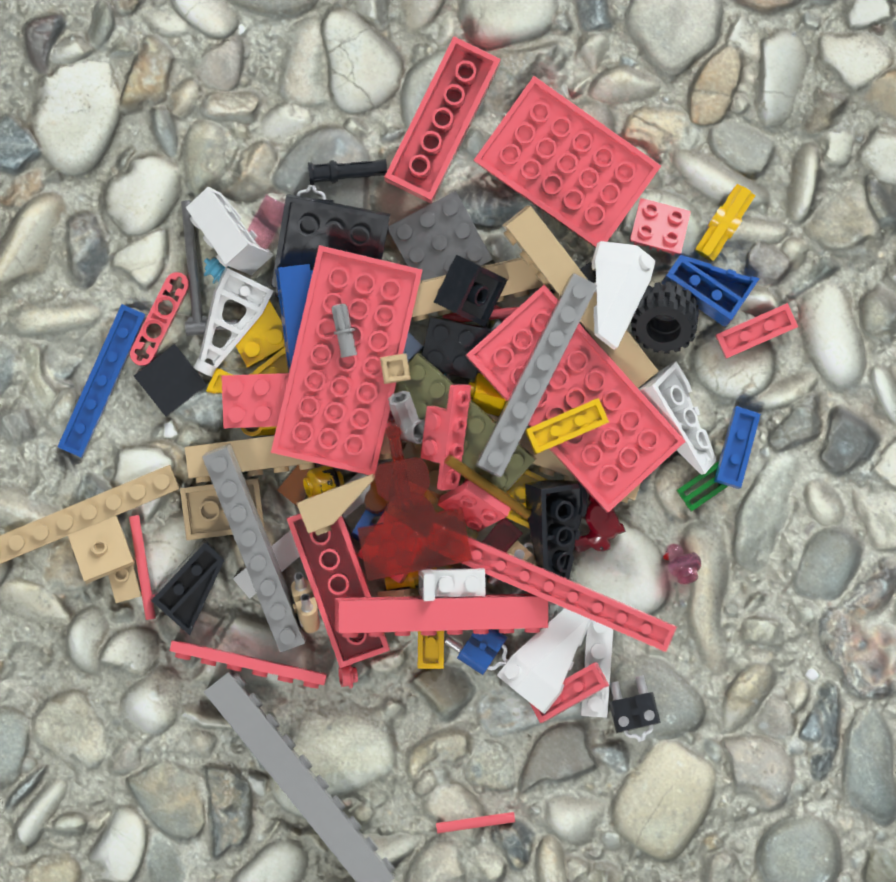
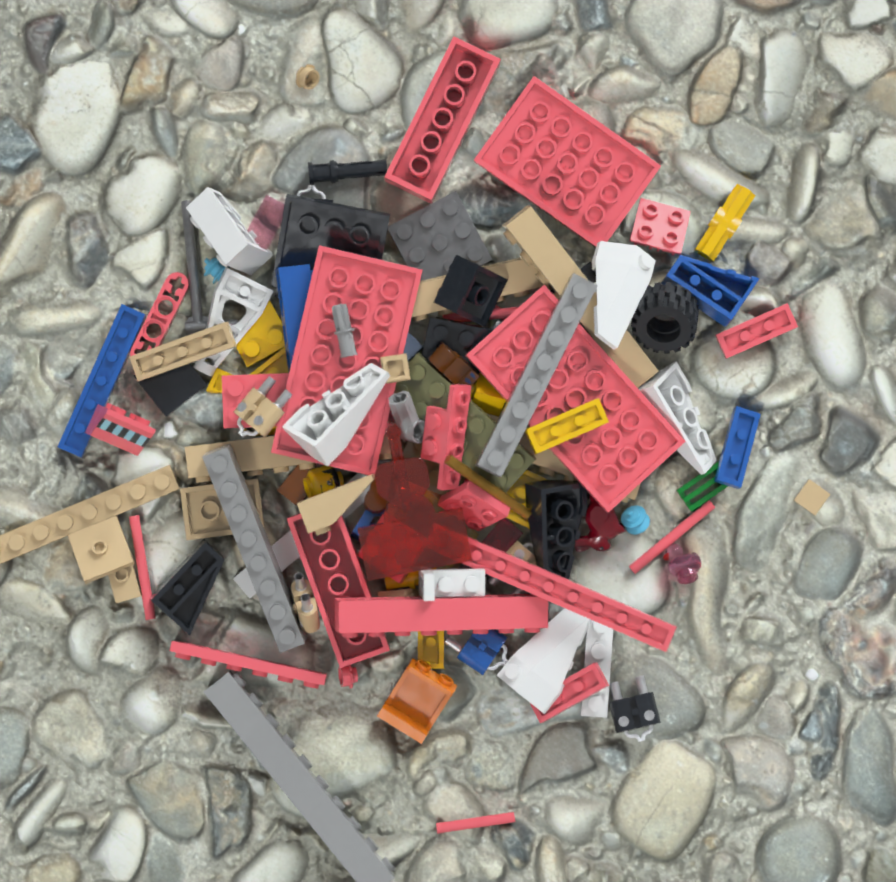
none -> coral slope [85,403,156,456]
none -> tan plate [129,322,237,381]
none -> tan piece [233,376,292,437]
none -> white wedge [282,363,390,466]
none -> tan plate [295,64,320,89]
none -> orange panel [377,658,457,744]
none -> reddish brown leg [428,342,480,386]
none -> medium azure wheel [621,505,650,535]
none -> coral bar [629,500,715,574]
none -> tan tile [793,479,831,516]

